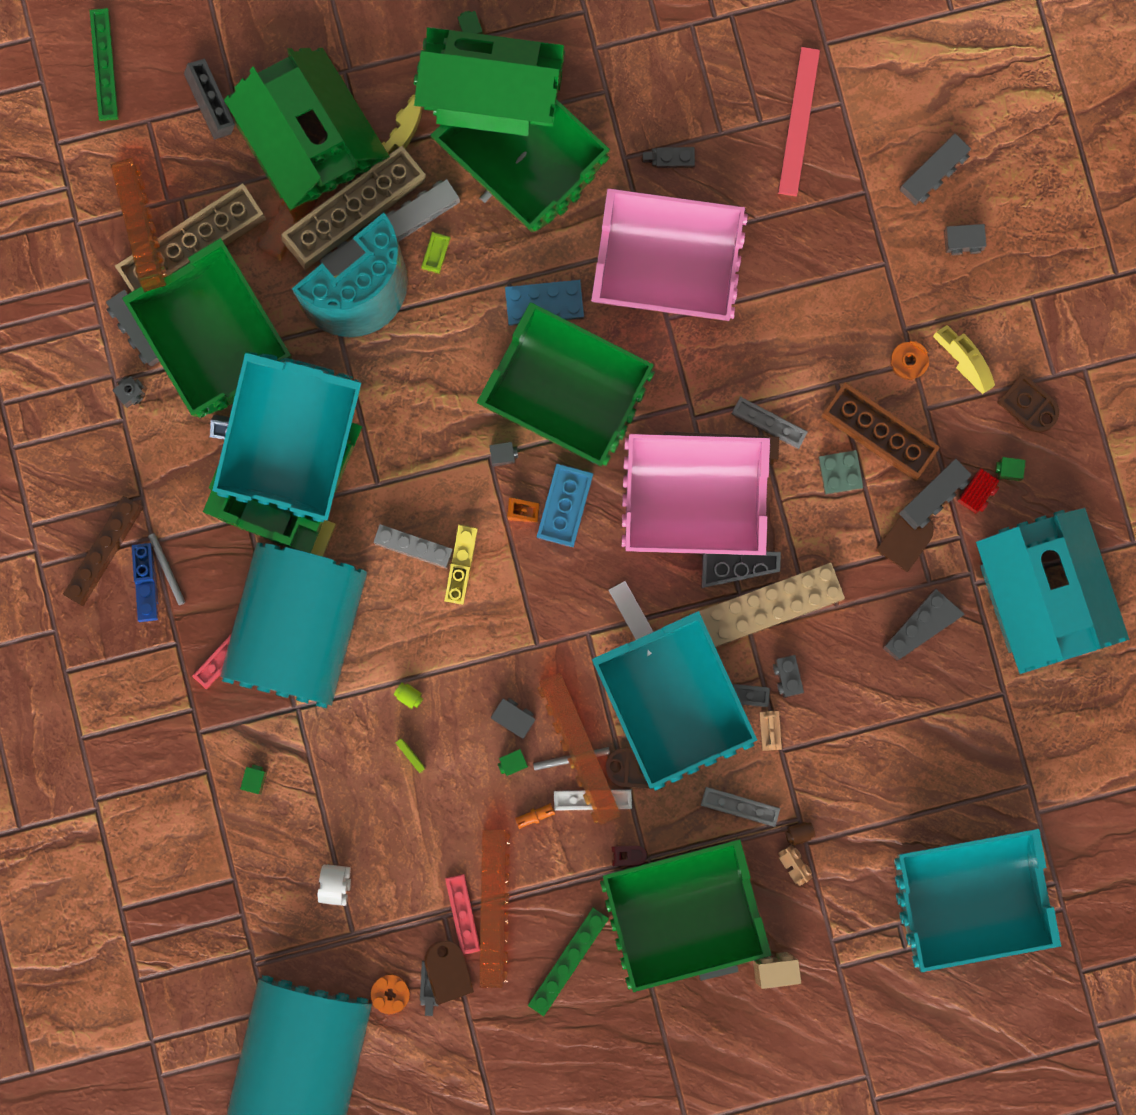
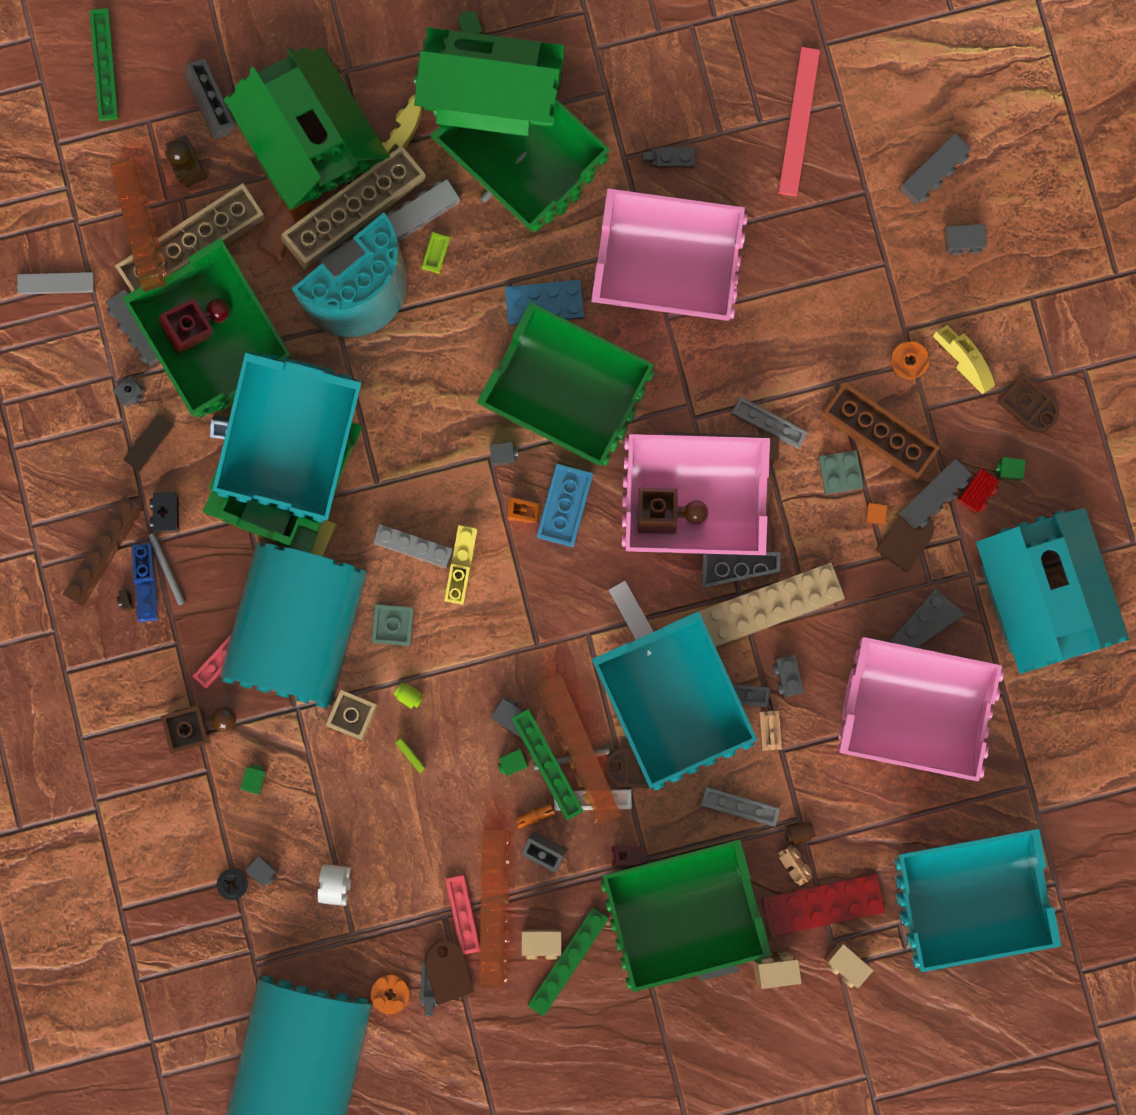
none -> light grey tile [17,272,94,294]
none -> dark brown plate [117,589,134,611]
none -> dark brown tile [123,415,174,471]
none -> black brick [150,492,179,533]
none -> dark red brick [158,298,231,354]
none -> reddish brown brick [161,706,236,754]
none -> dark brown brick [164,135,207,188]
none -> black gear [216,869,248,900]
none -> dark grey brick [246,856,278,886]
none -> tan brick [326,690,378,741]
none -> sand green plate [372,604,414,646]
none -> green plate [511,709,584,820]
none -> dark grey brick [521,832,569,873]
none -> tan brick [522,930,562,960]
none -> reddish brown brick [638,488,708,533]
none -> red plate [762,874,885,937]
none -> tan brick [824,942,874,988]
none -> bright pink cylinder [838,637,1004,782]
none -> orange tile [866,503,888,525]

